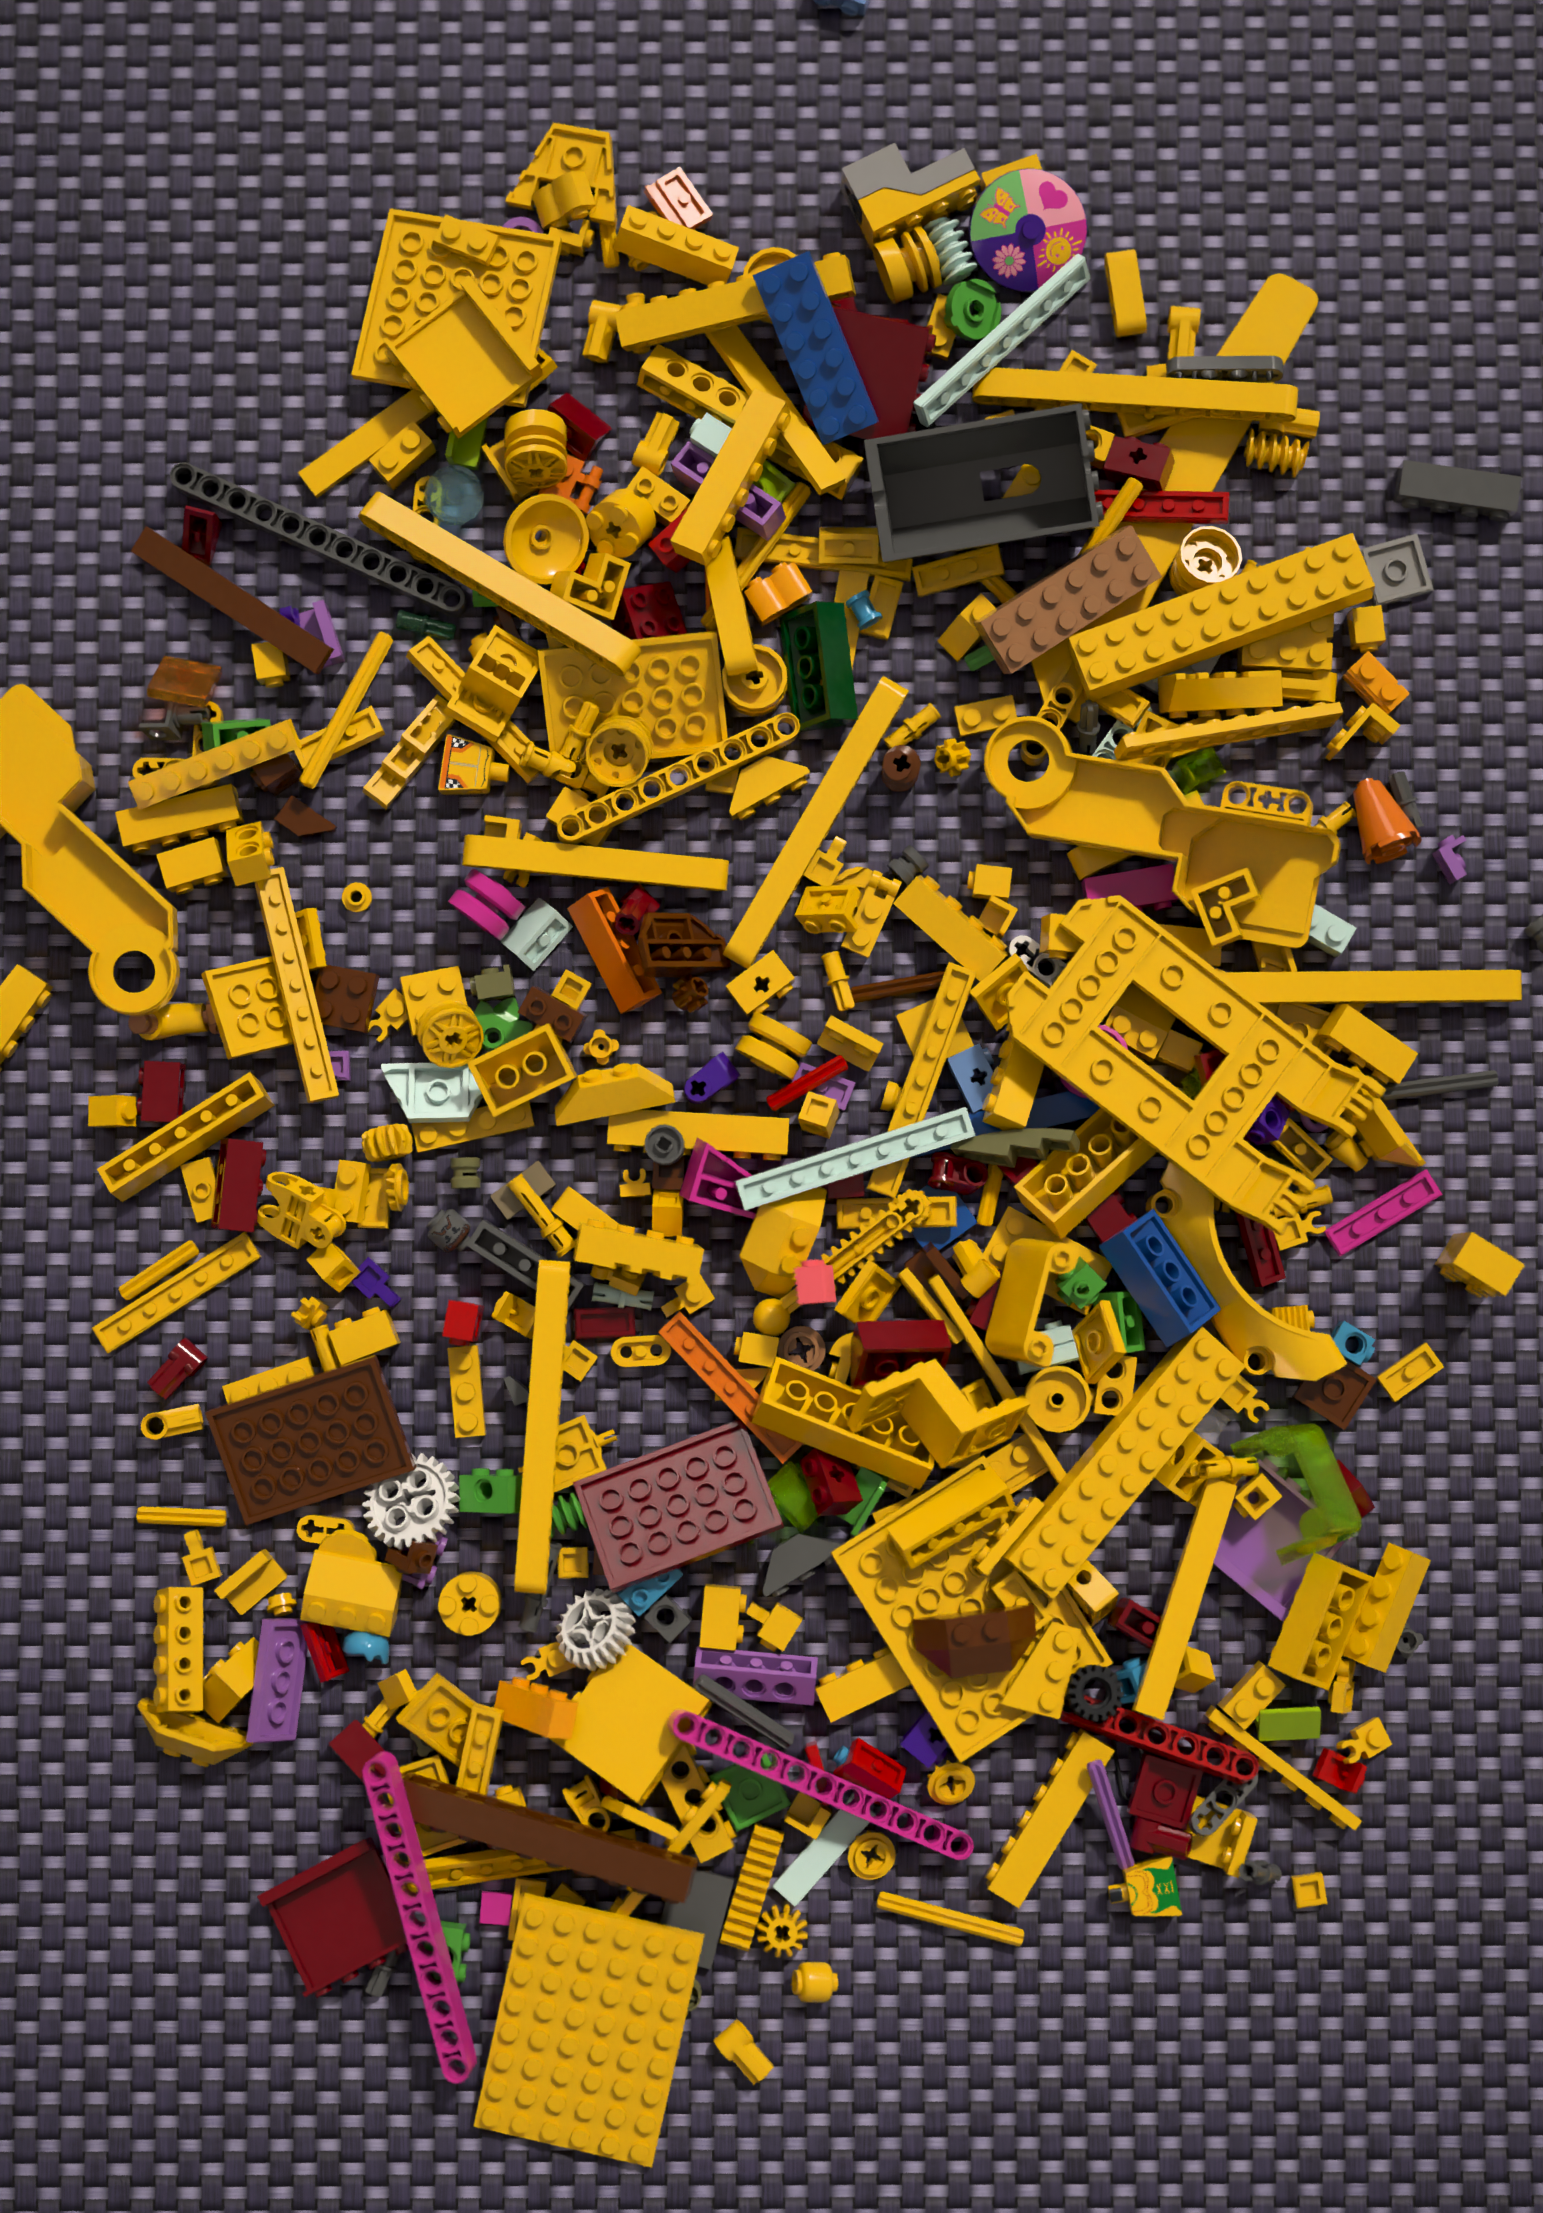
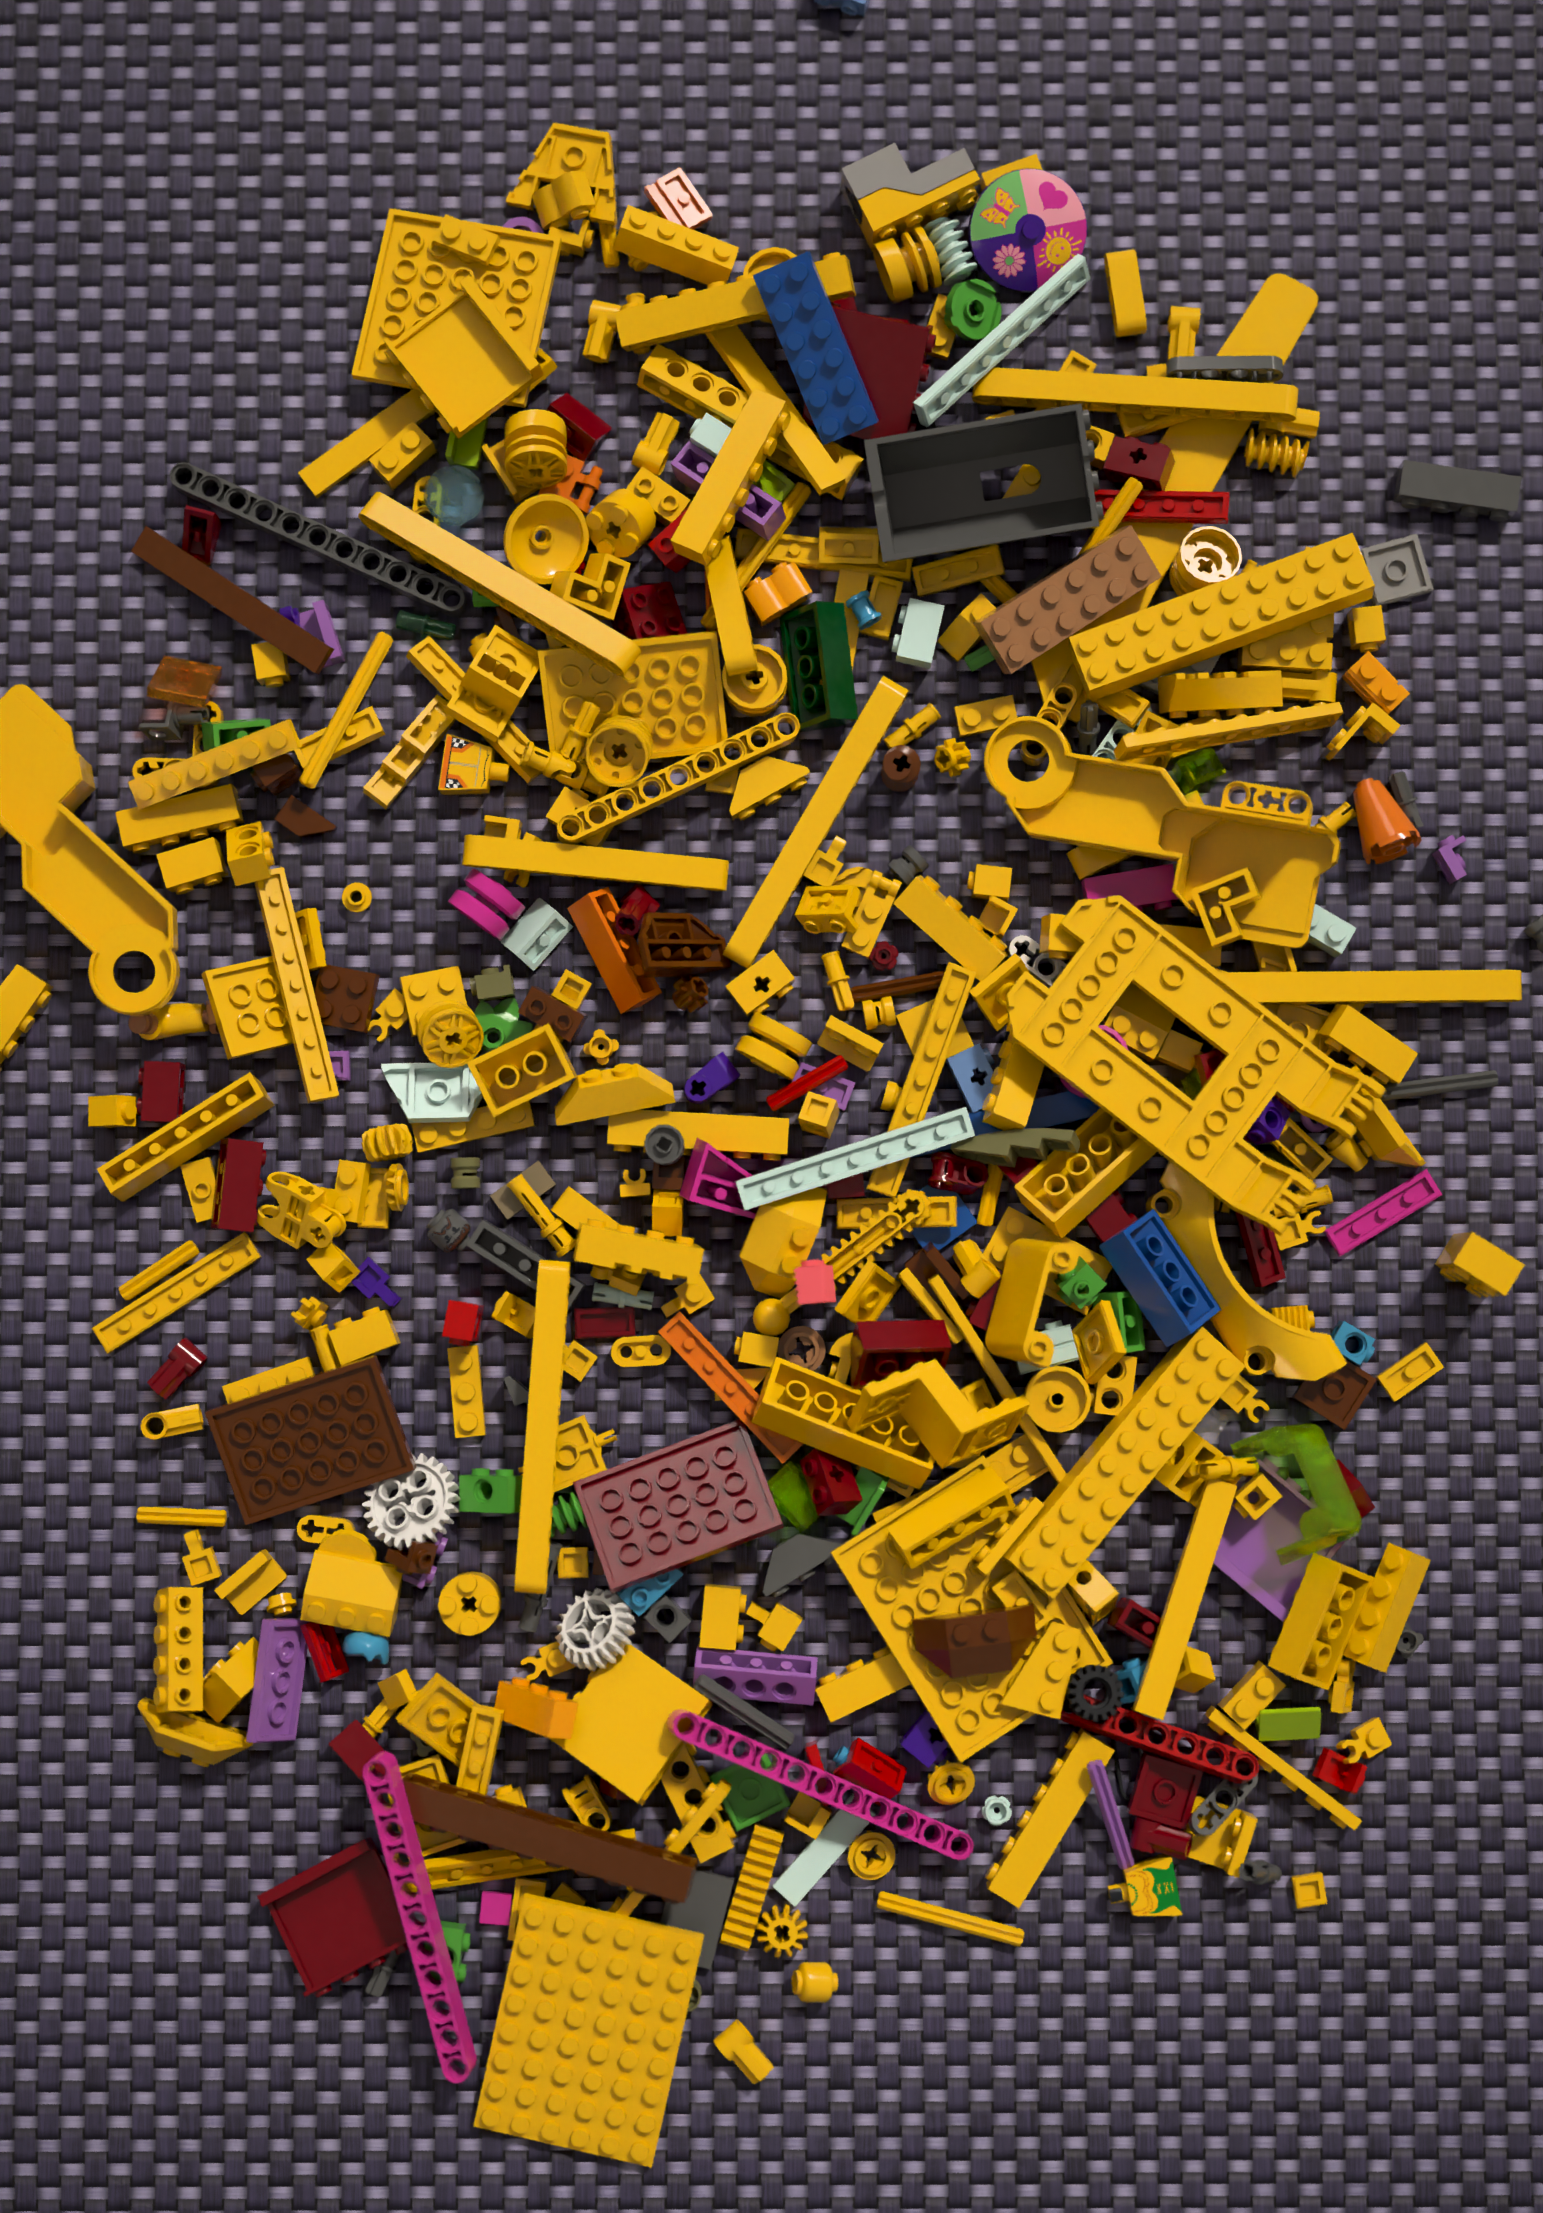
yellow tile [600,1795,677,1840] -> none
none -> yellow wheel [862,996,896,1030]
none -> dark red plate [869,941,898,971]
none -> light aqua brick [892,598,944,669]
none -> light aqua plate [982,1795,1012,1826]

